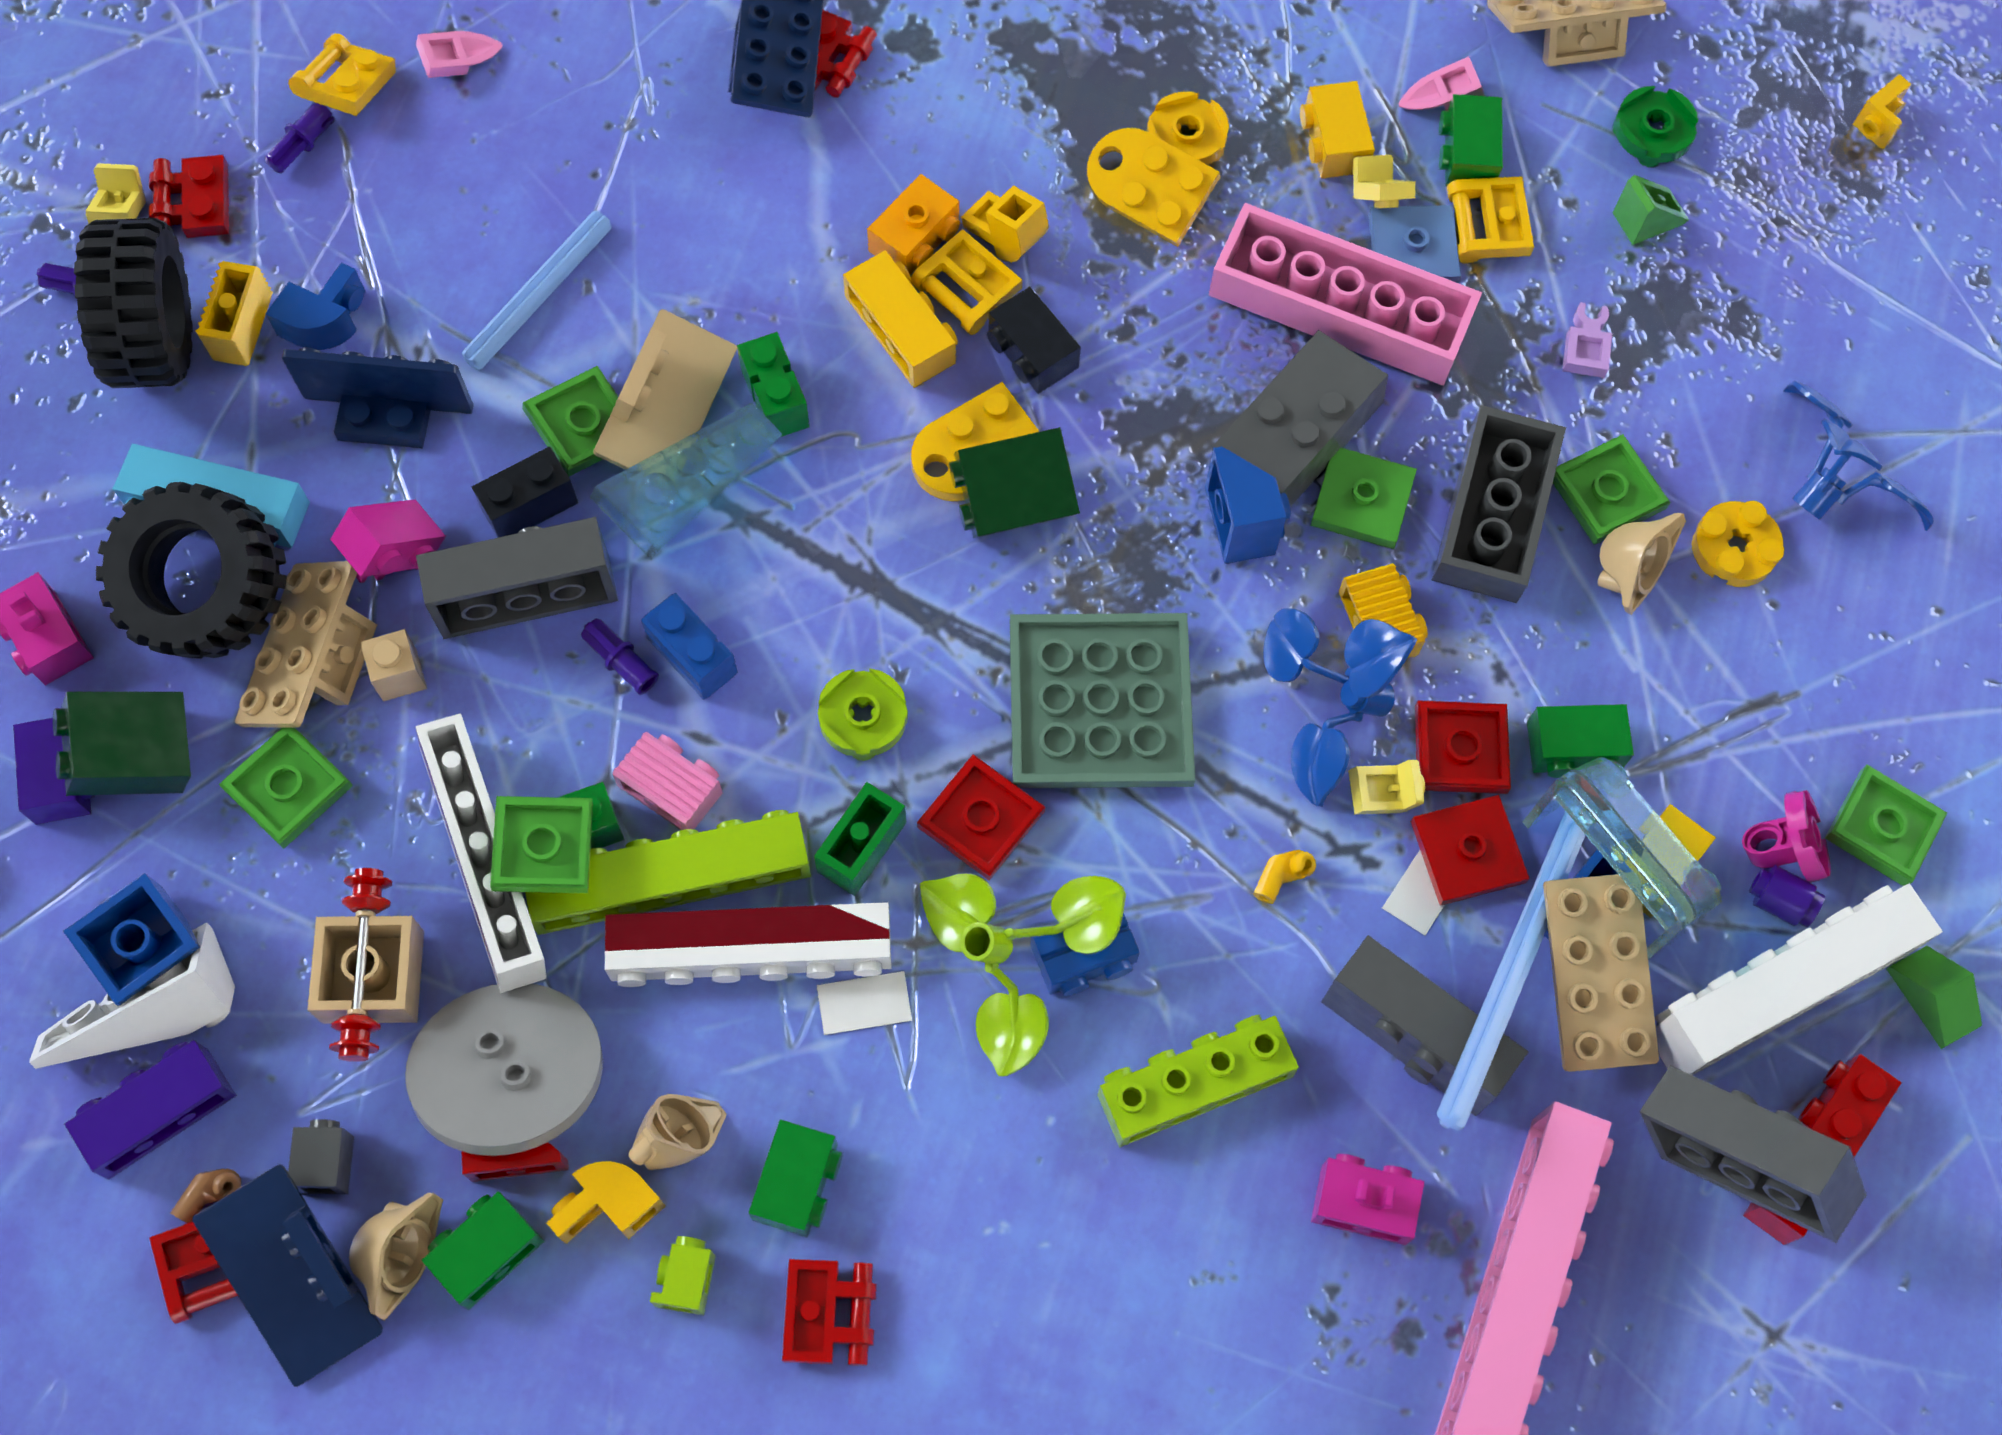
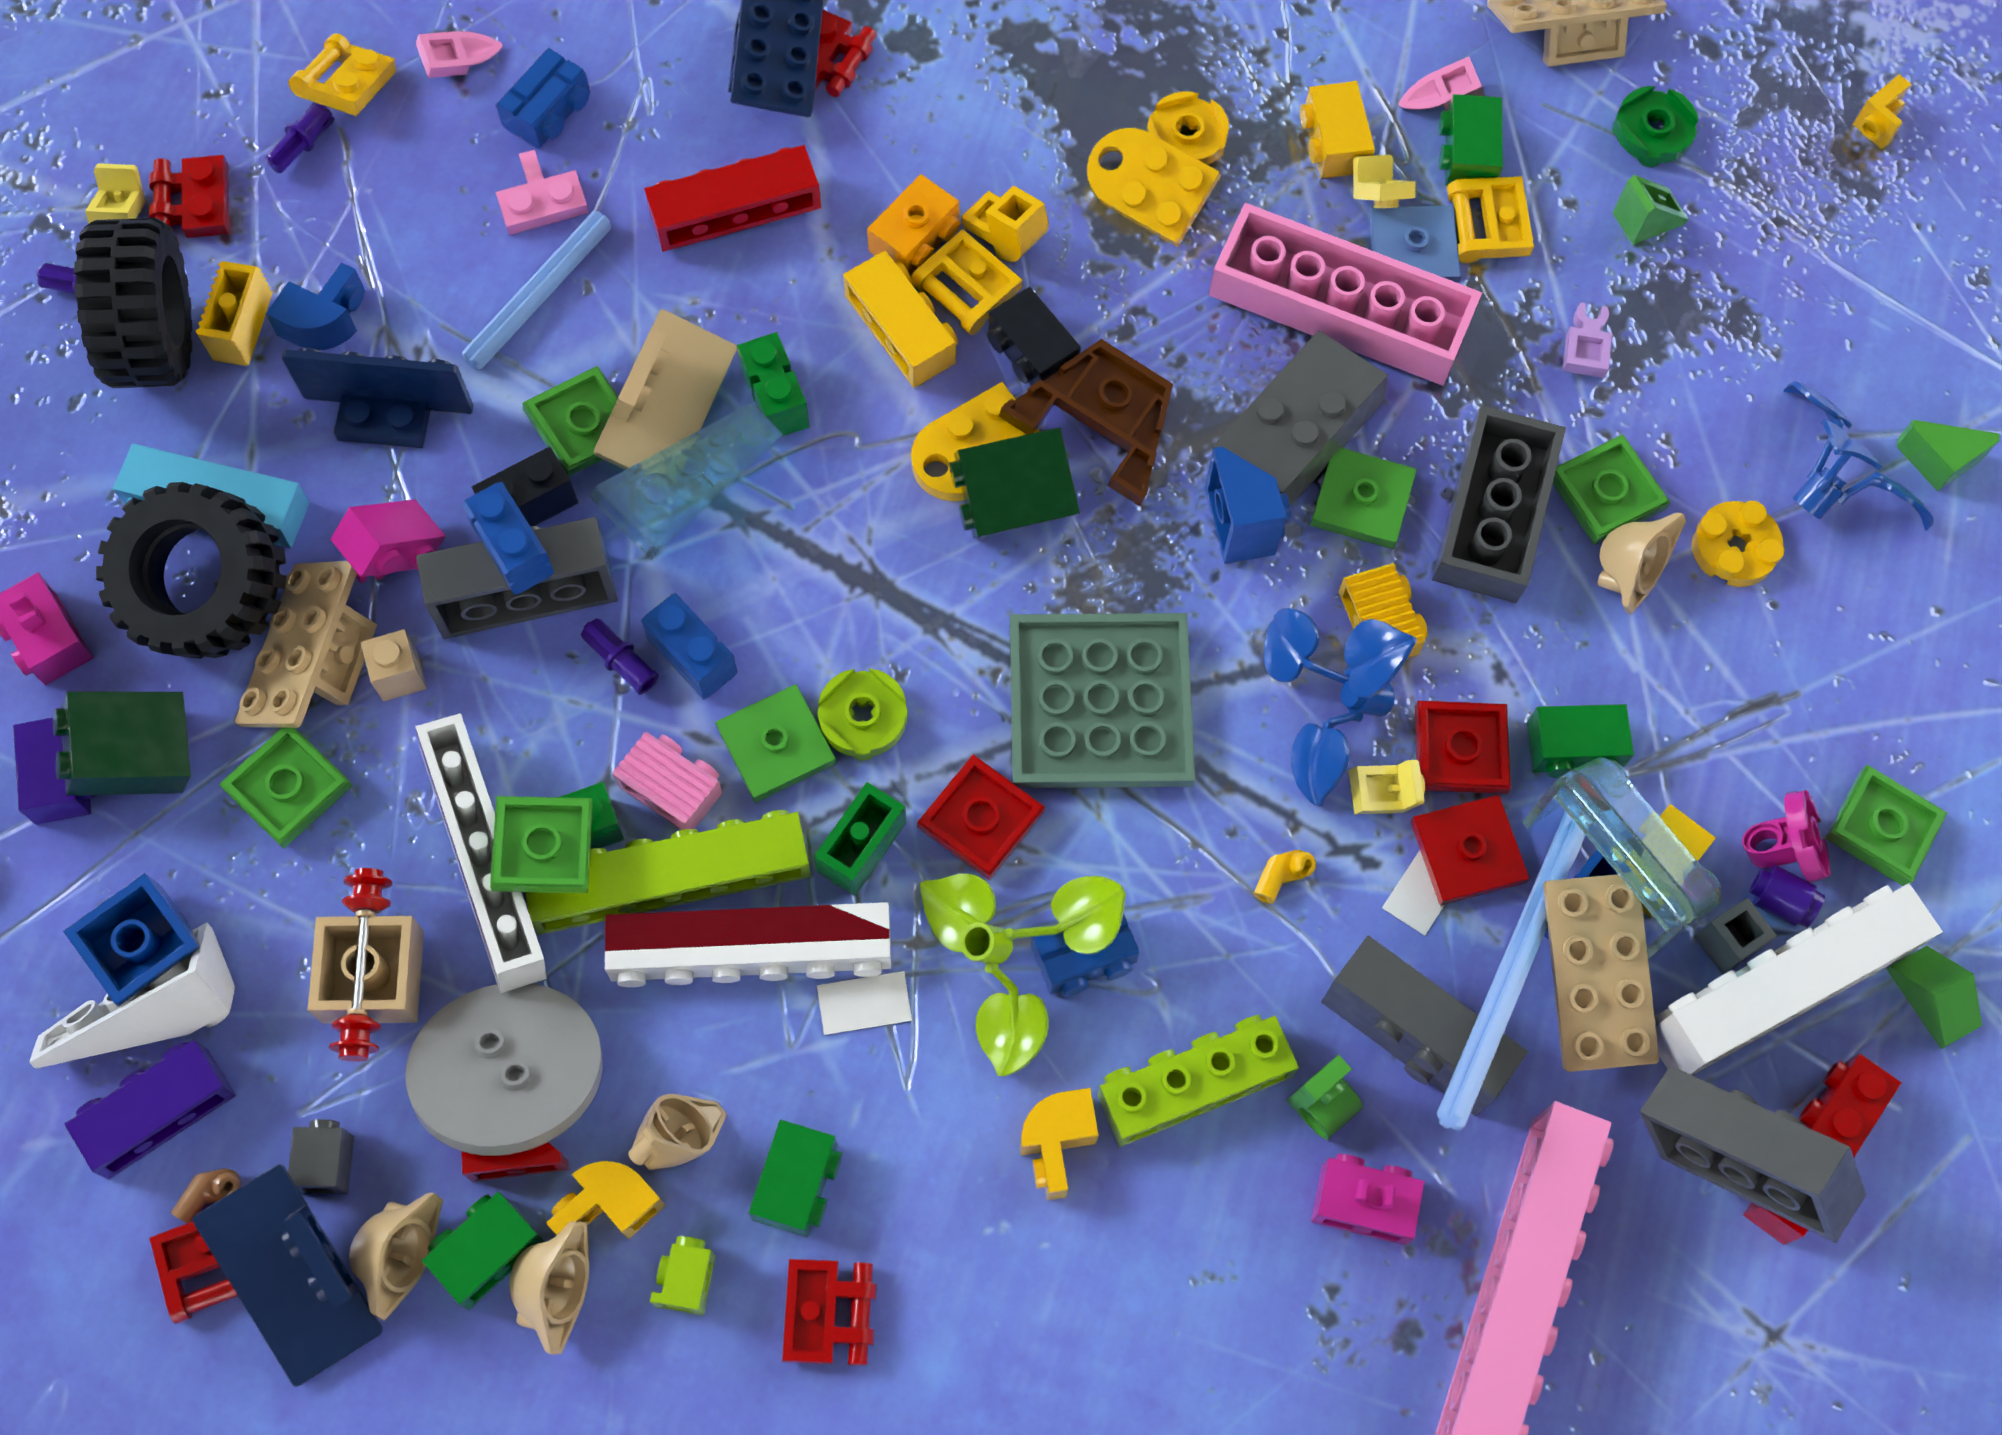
none -> blue brick [461,482,554,595]
none -> blue brick [496,48,590,149]
none -> bright pink plate [496,150,589,235]
none -> tan hat [509,1221,589,1354]
none -> red brick [644,145,822,252]
none -> bright green plate [715,684,836,803]
none -> reddish brown wing [998,339,1173,506]
none -> yellow brick [1020,1088,1099,1200]
none -> bright green plate [1286,1055,1363,1140]
none -> dark grey brick [1694,898,1777,974]
none -> bright green slope [1896,420,1999,491]

